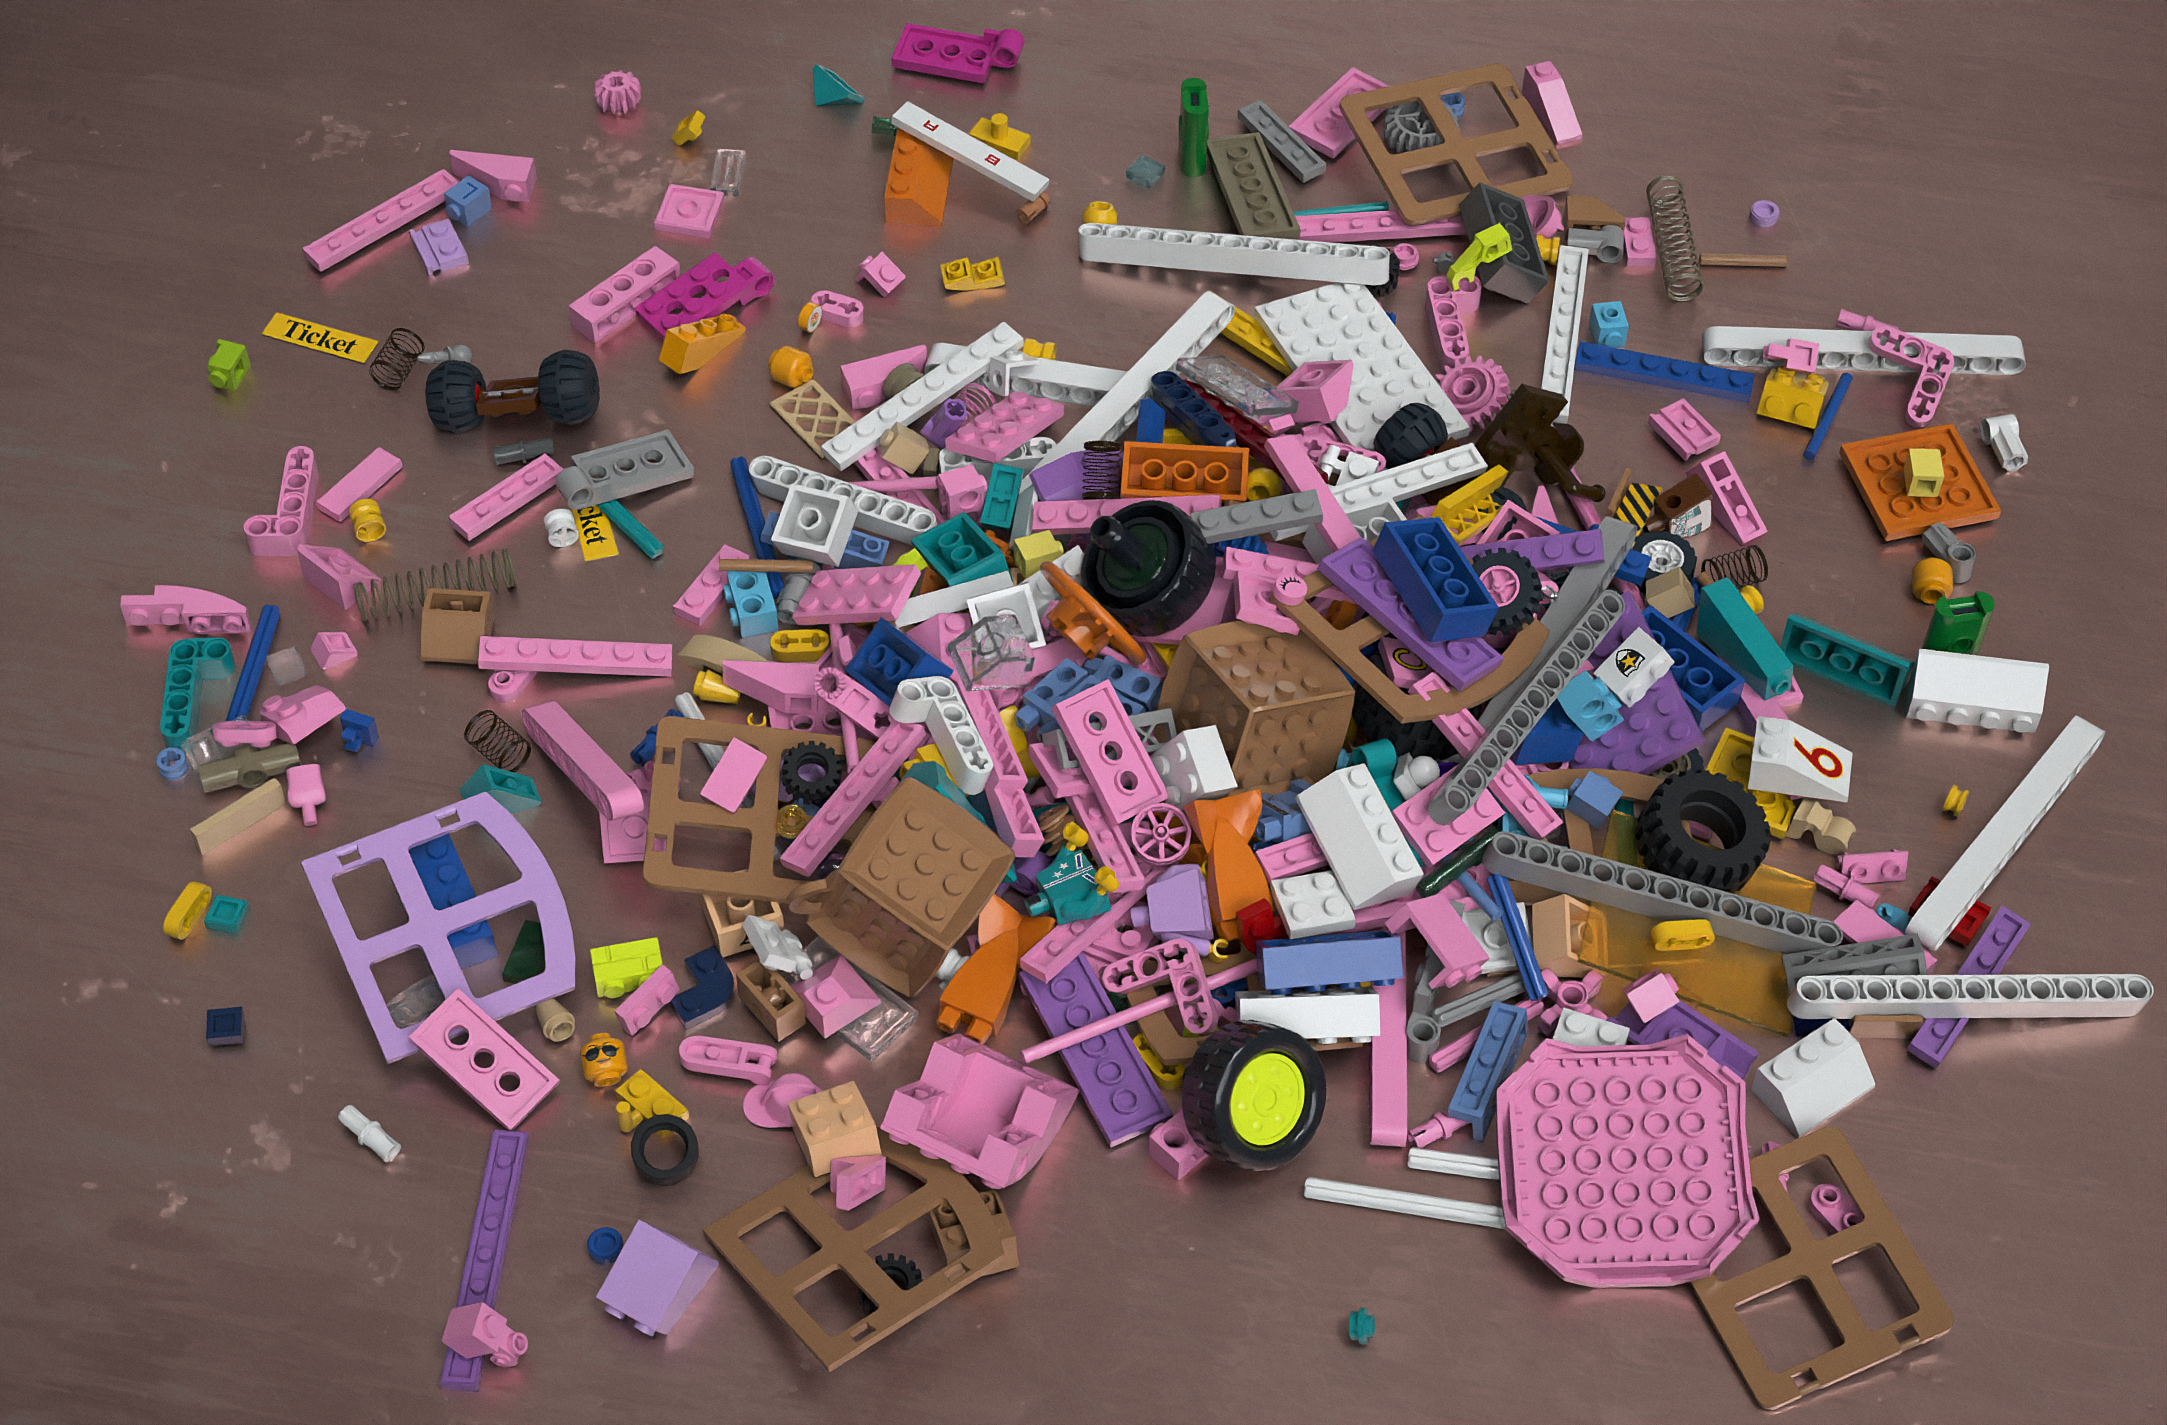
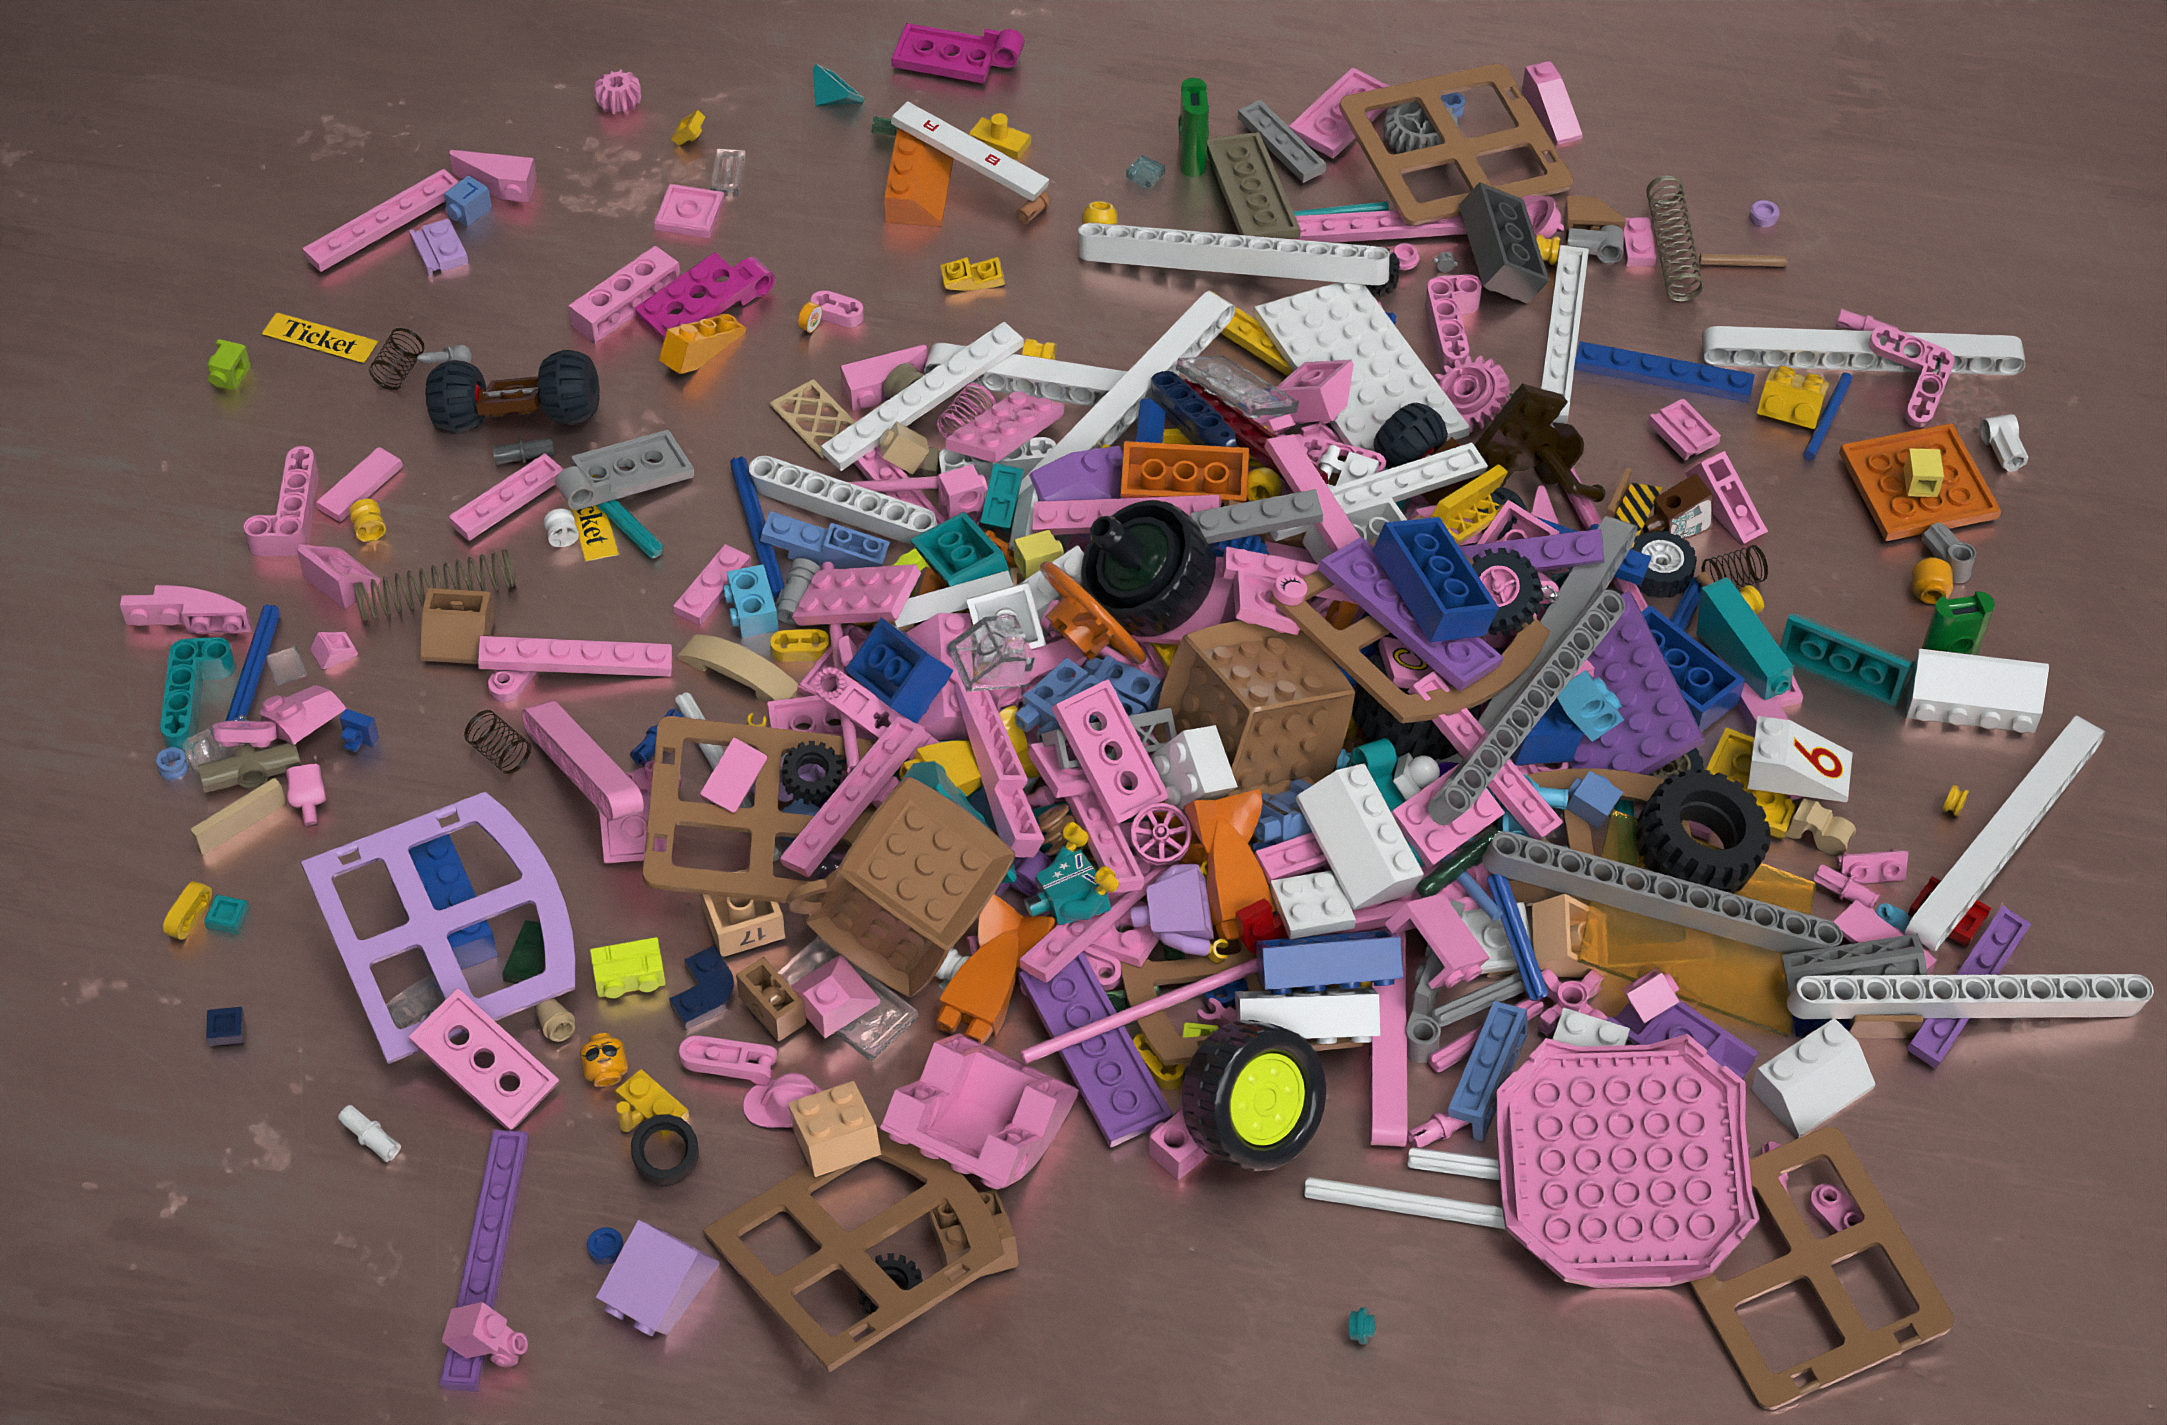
teal slope [459,764,542,814] -> none
bright pink plate [615,965,680,1036] -> none
yellow cone [693,670,741,704] -> none
medium nougat bar [719,559,814,573] -> none
bright pink slope [722,660,819,714] -> none
white plate [742,914,813,980] -> none
light orange head [768,345,814,389] -> none
white brick [771,483,858,567] -> none
clear yellow bush [776,804,807,839] -> none
bright pink slope [830,1155,886,1211] -> none
bright pink bracket [855,251,906,297] -> none
white beam [889,676,993,795] -> none
medium lavender piece [920,398,968,450] -> none
white bracket [989,350,1039,397] -> none
dark brown piece [1082,441,1122,500] -> none
bright pink beam [1102,938,1218,1036] -> none
neon yellow piece [1447,223,1512,291] -> none
medium azure brick [1589,301,1629,348] -> none
white brick [1593,627,1675,708] -> none
tan brick [1643,566,1695,618] -> none
yellow beam [1650,919,1715,951] -> none
bright pink plate [1762,338,1819,374] -> none

